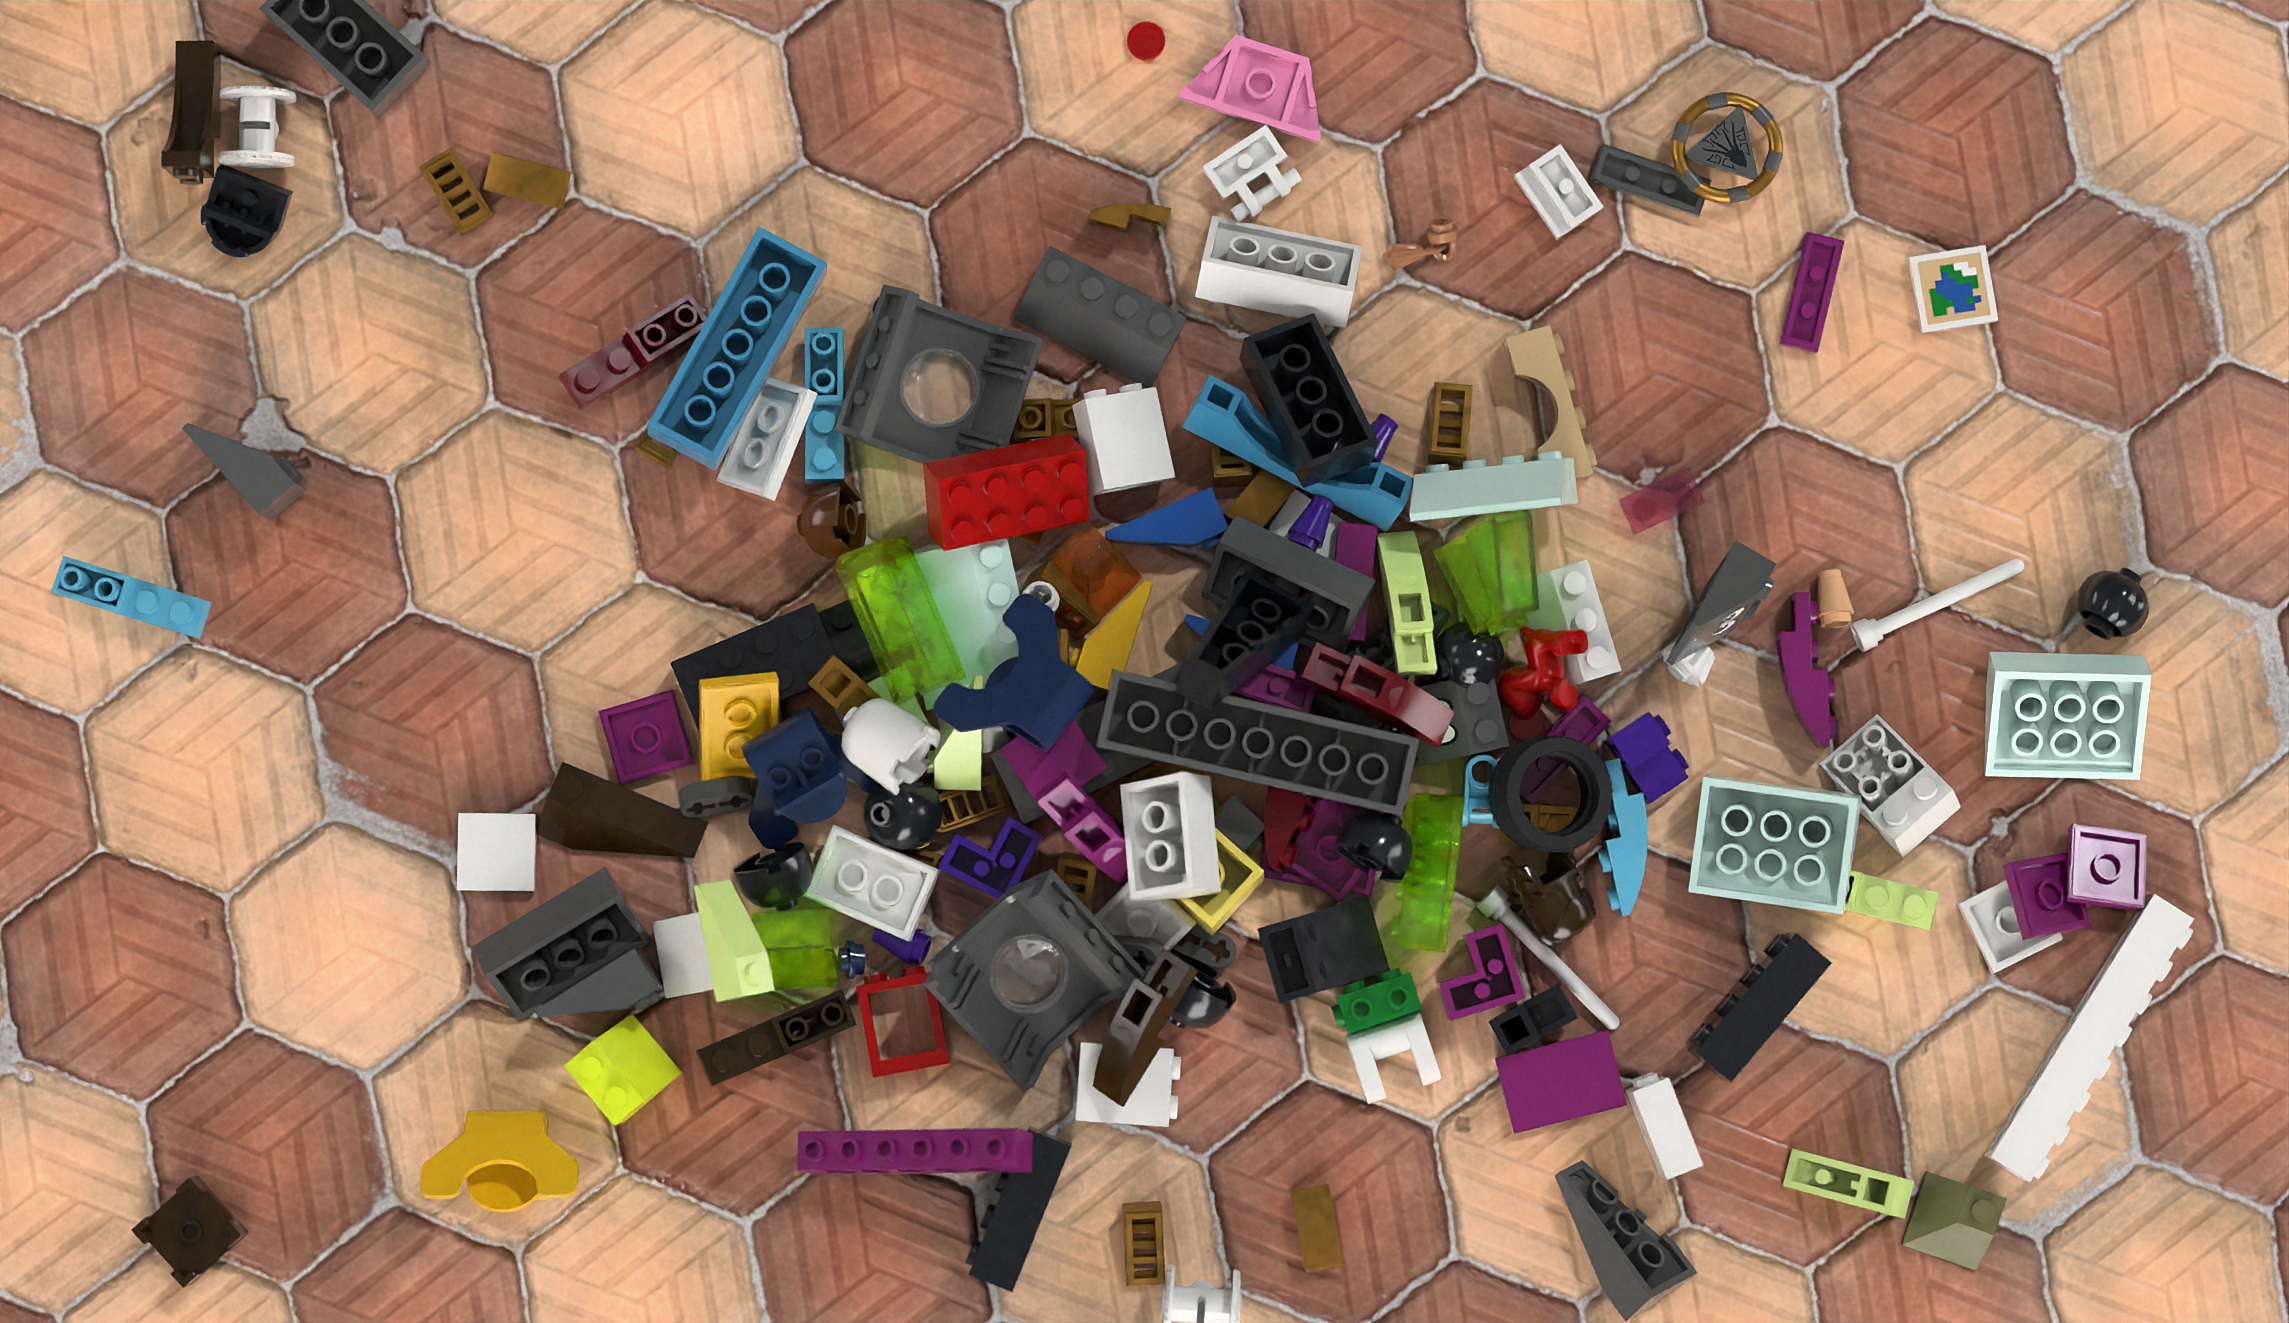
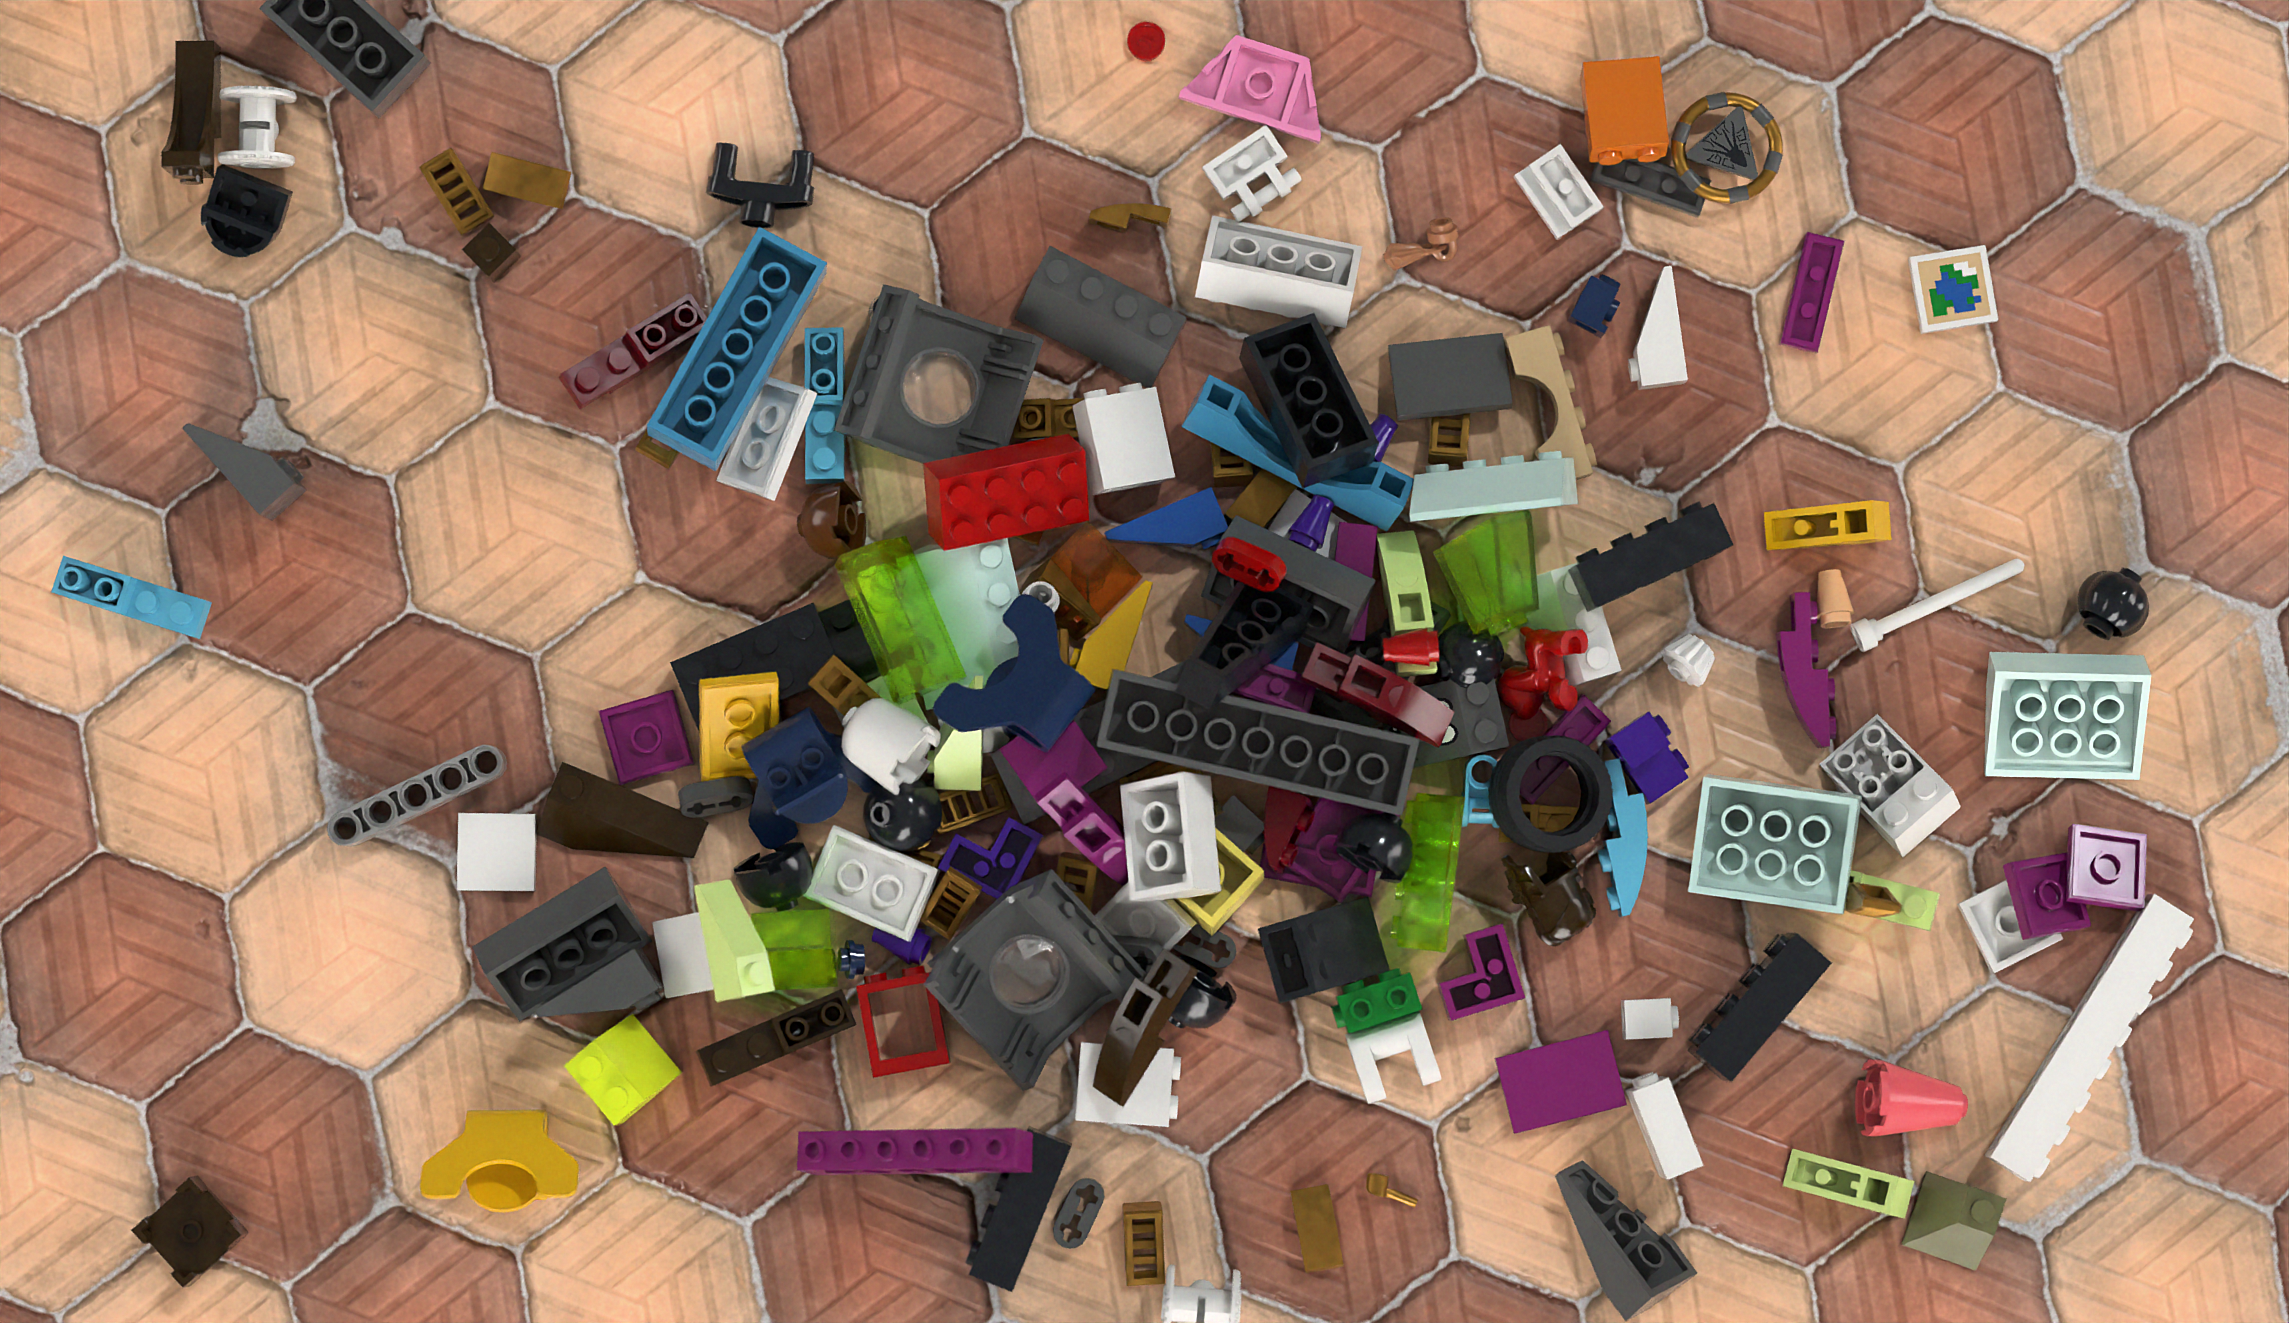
white piece [1476,885,1620,1030] -> none
black brick [1489,983,1578,1056] -> none
clear pink plate [1618,467,1705,535] -> none
dark grey slope [1666,541,1776,665] -> none
none -> light grey beam [327,745,507,847]
none -> dark brown brick [462,223,521,283]
none -> black connector [706,143,814,228]
none -> pearl gold slope [920,866,983,941]
none -> dark grey beam [1053,1178,1105,1249]
none -> red beam [1212,537,1287,592]
none -> pearl gold hand [1366,1173,1418,1208]
none -> red cone [1383,627,1440,666]
none -> dark grey tile [1388,333,1513,421]
none -> dark blue brick [1567,274,1621,338]
none -> black wedge [1568,501,1734,612]
none -> orange brick [1580,56,1669,165]
none -> white brick [1621,998,1679,1039]
none -> white slope [1628,266,1688,390]
none -> yellow slope [1764,500,1892,551]
none -> pearl gold slope [1845,882,1901,918]
none -> coral cone [1855,1059,1968,1137]

